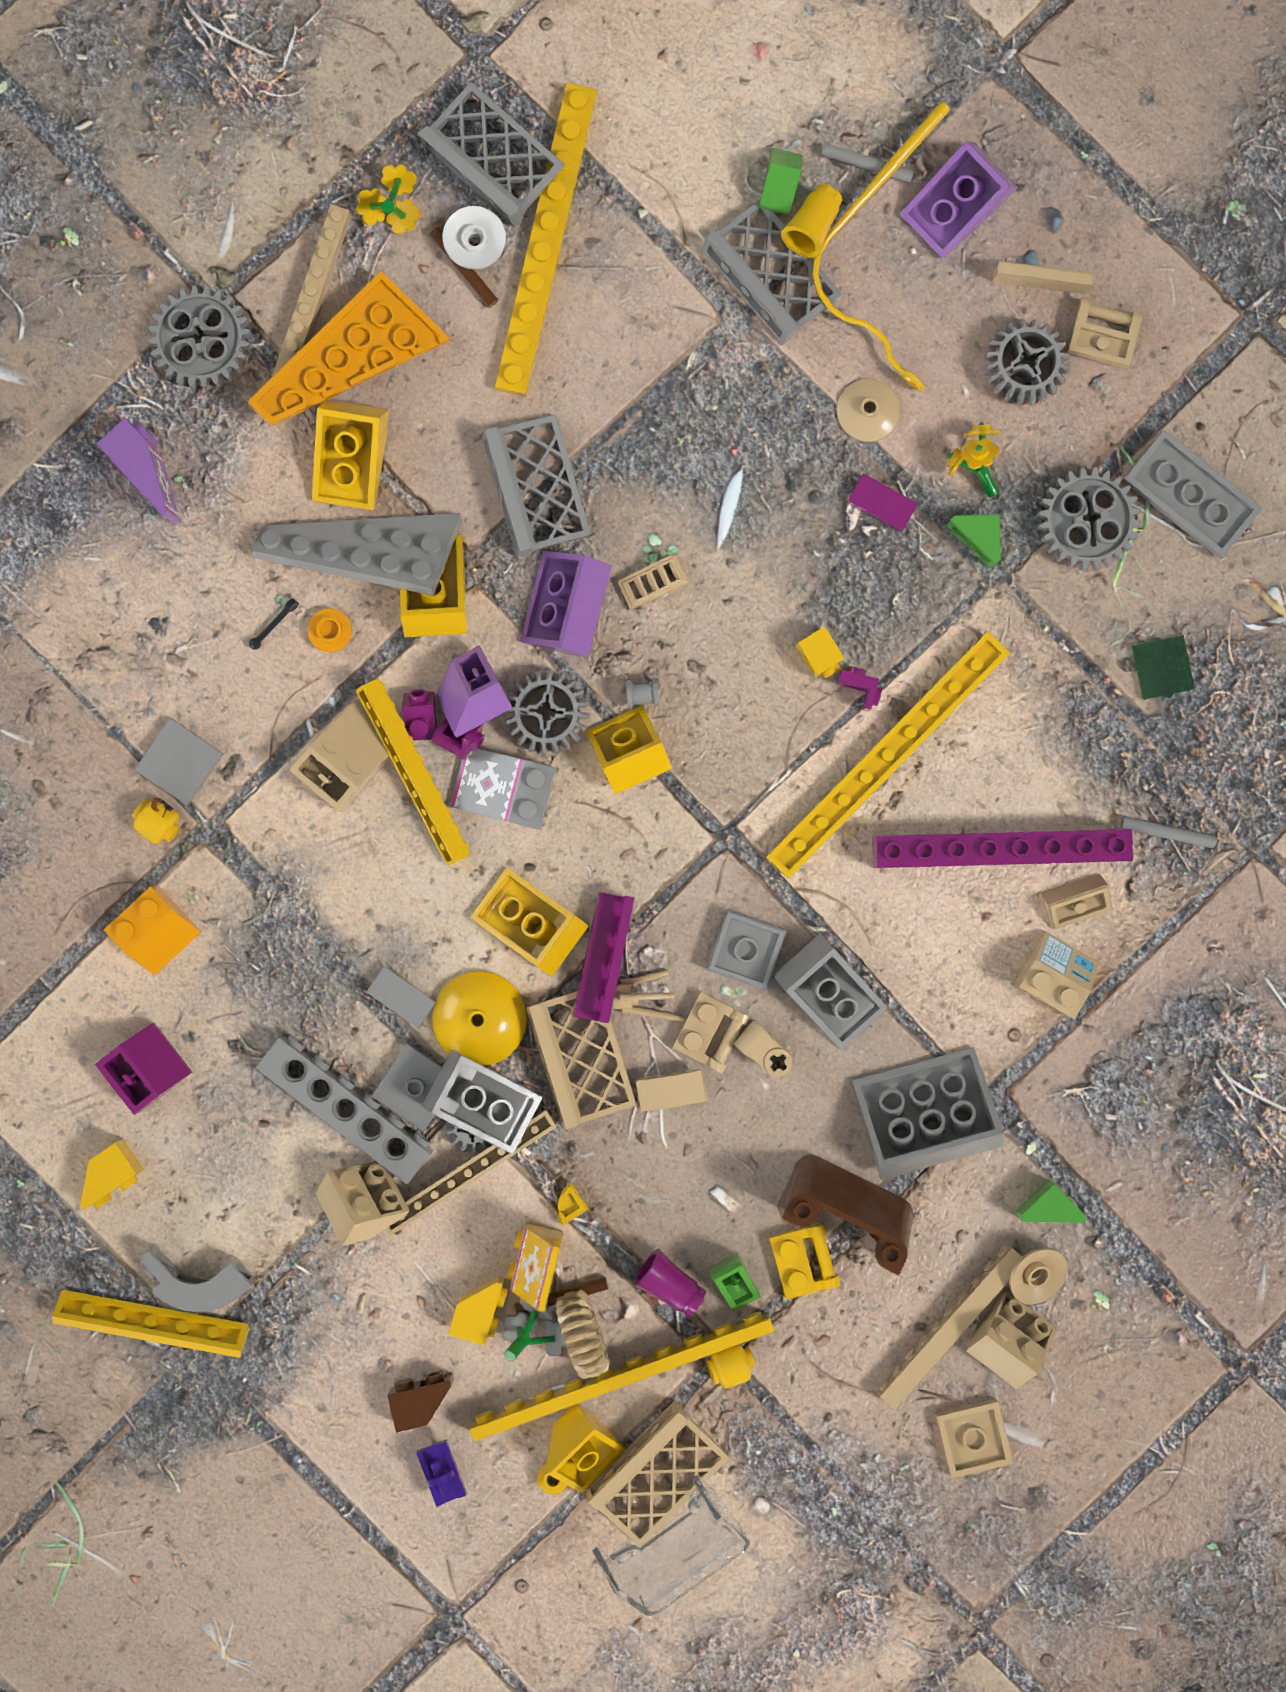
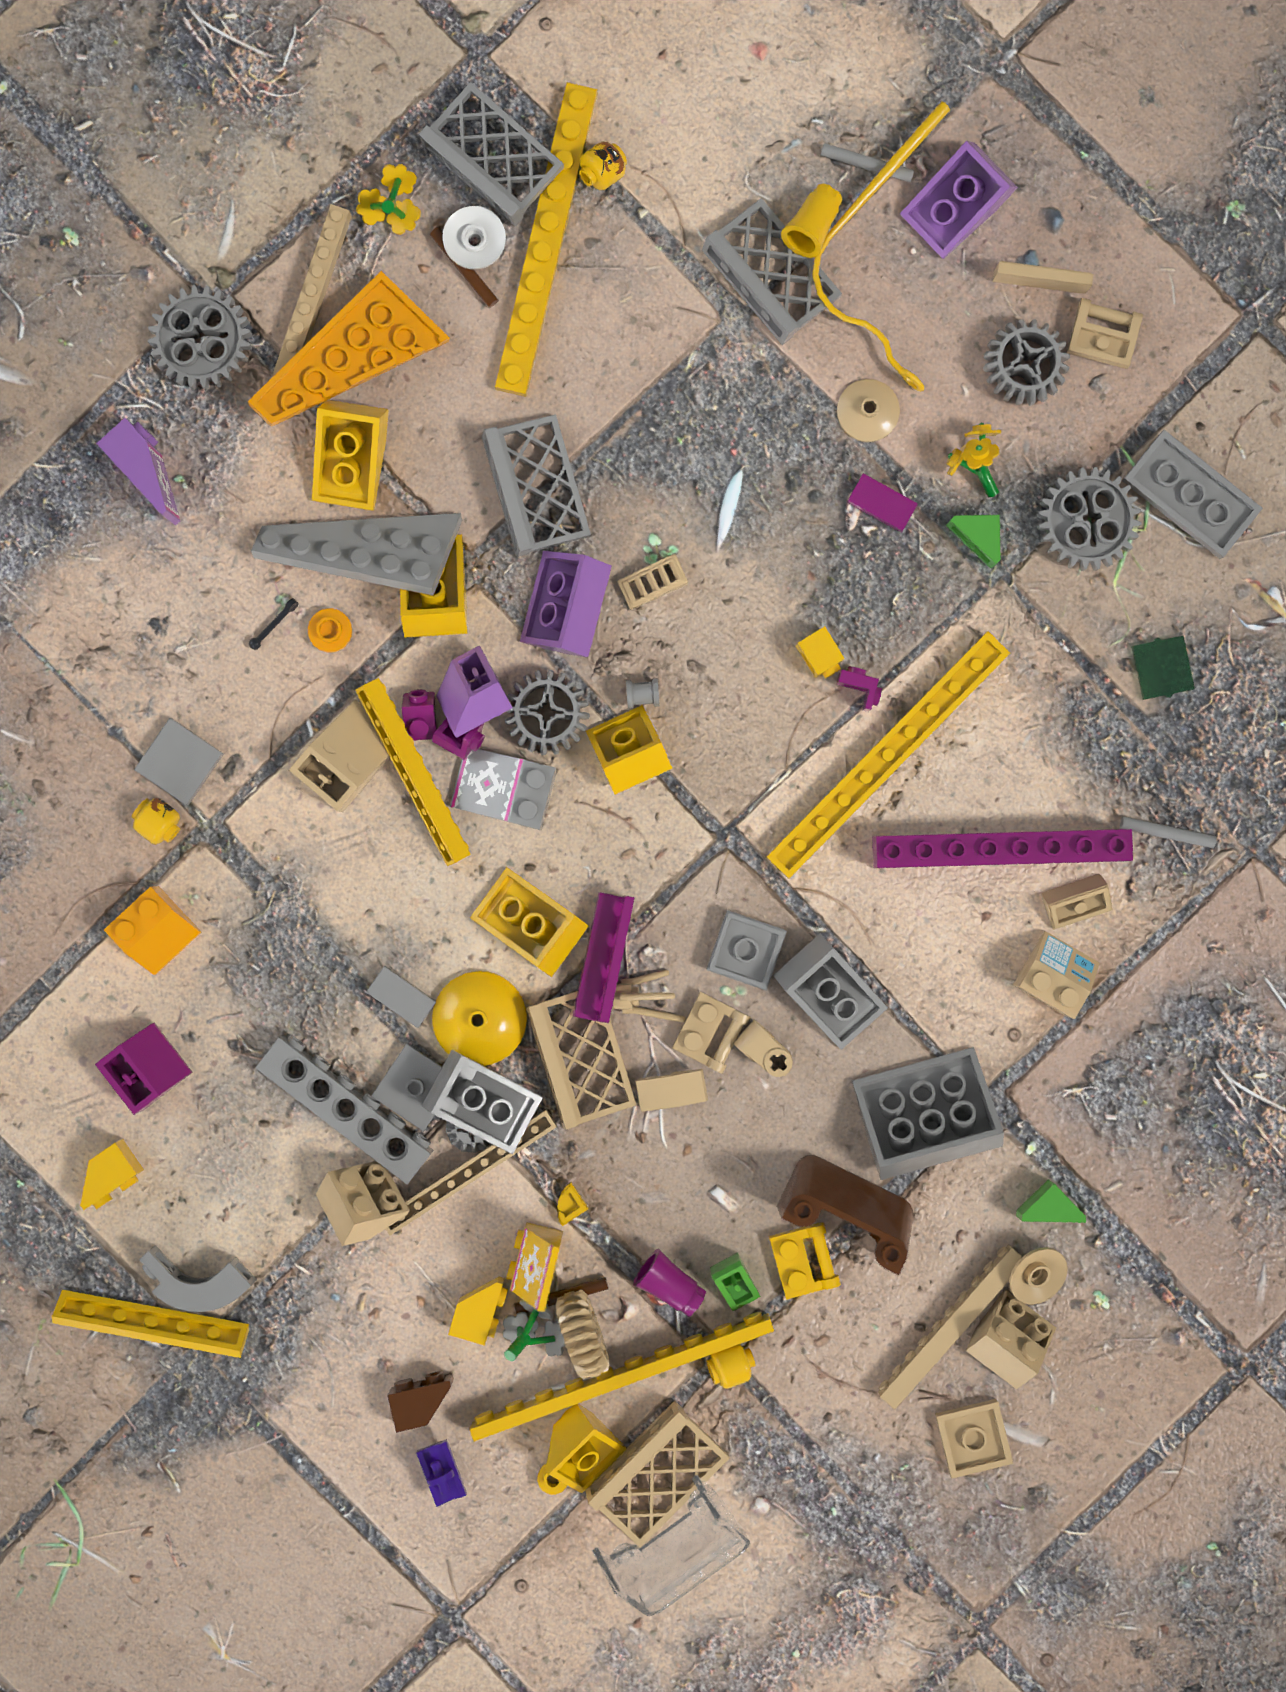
bright green slope [759,147,802,215] -> none
none -> yellow head [579,141,627,190]

